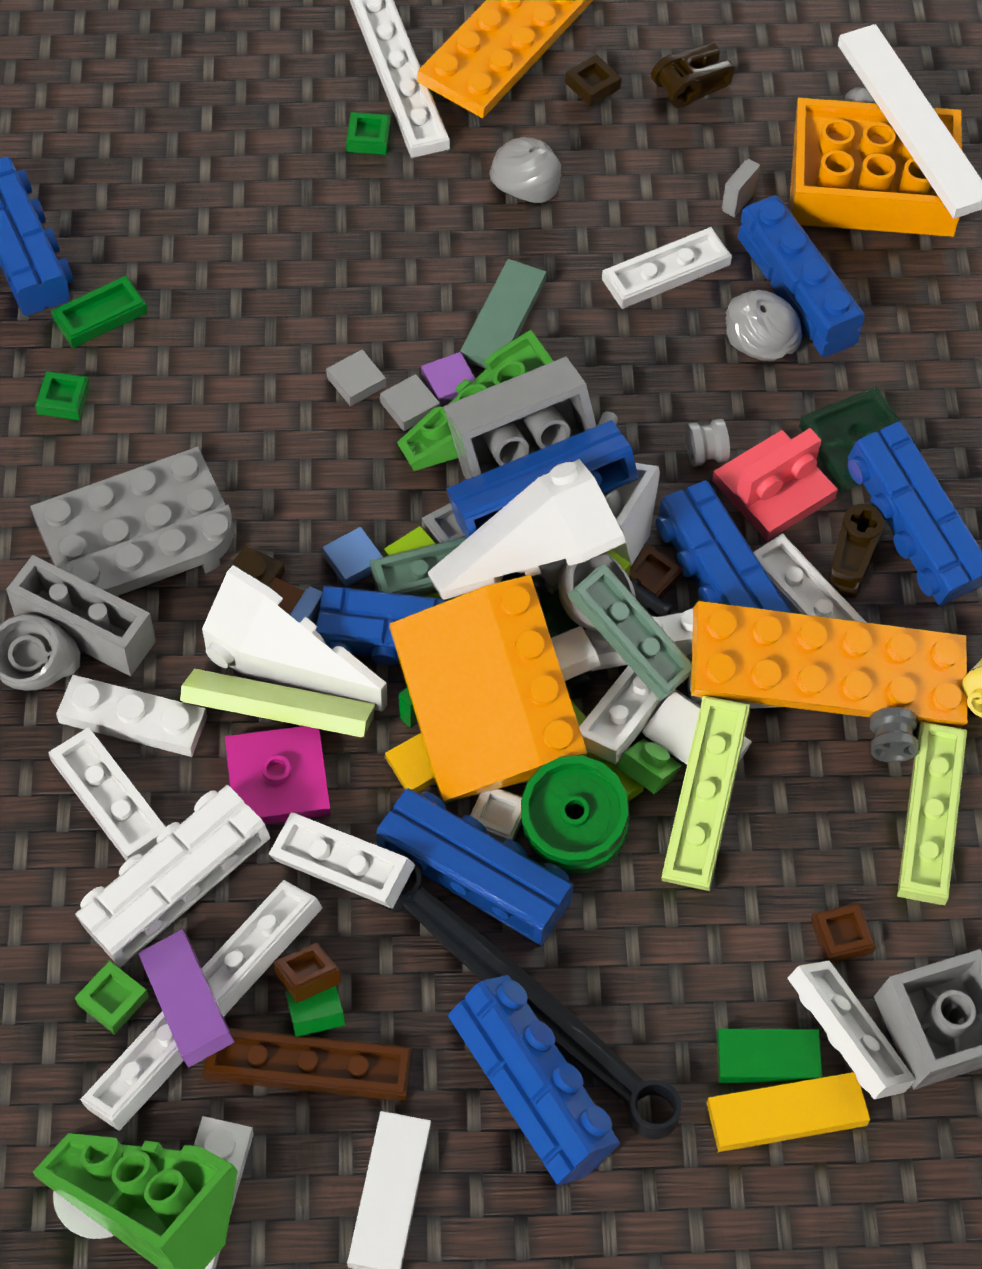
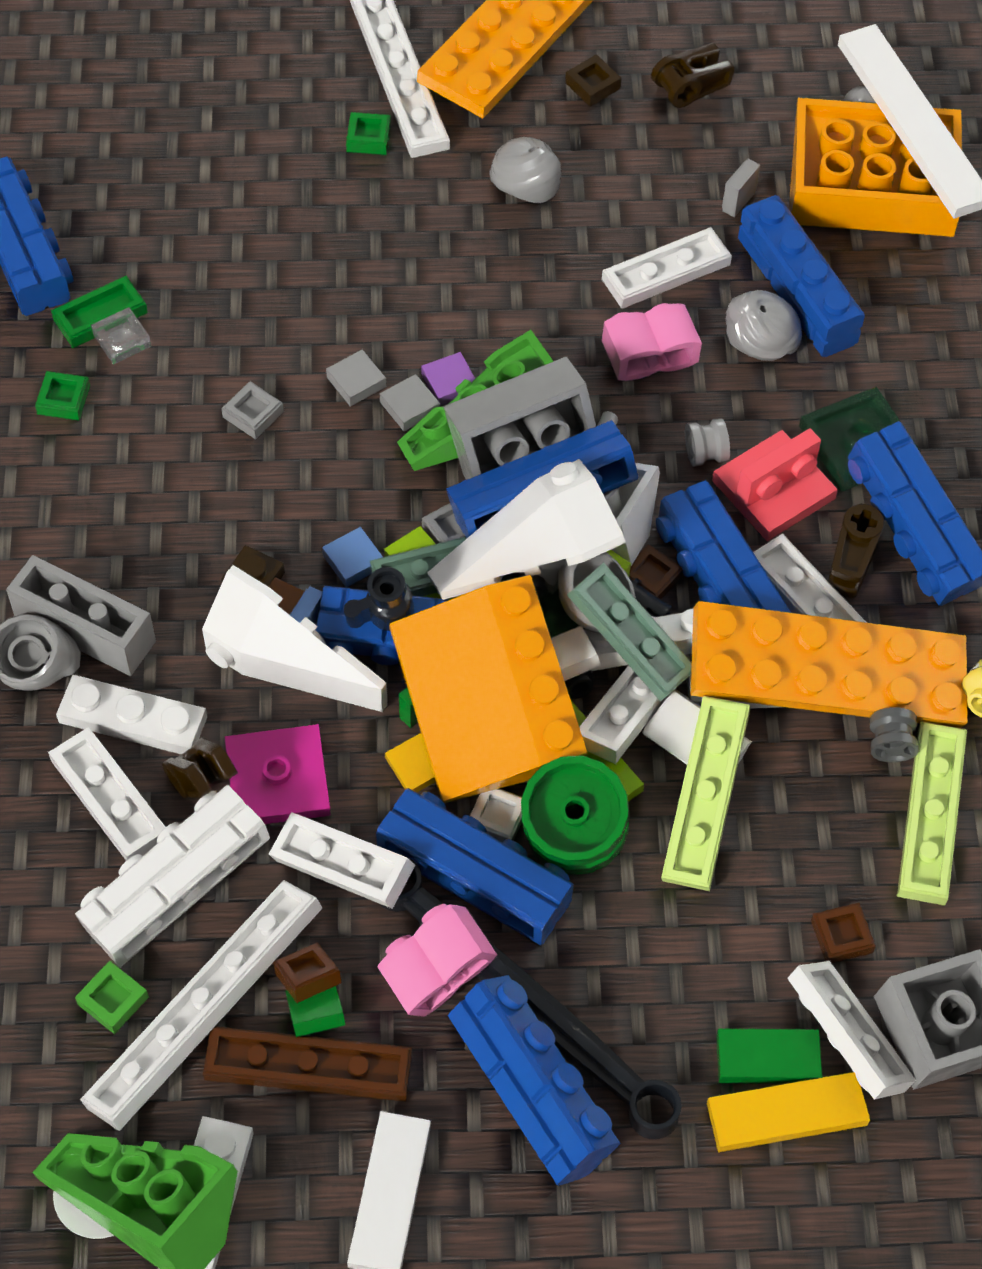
light grey plate [30,447,234,597] -> none
medium lavender tile [138,929,234,1068] -> none
yellowish green tile [180,668,375,737] -> none
sand green tile [460,259,547,369] -> none
bright green plate [616,738,682,794] -> none
none -> clear plate [91,307,151,364]
none -> dark brown piece [162,737,238,798]
none -> light grey tile [221,381,284,440]
none -> black piece [343,567,414,631]
none -> bright pink brick [377,904,497,1017]
none -> bright pink brick [602,303,702,381]

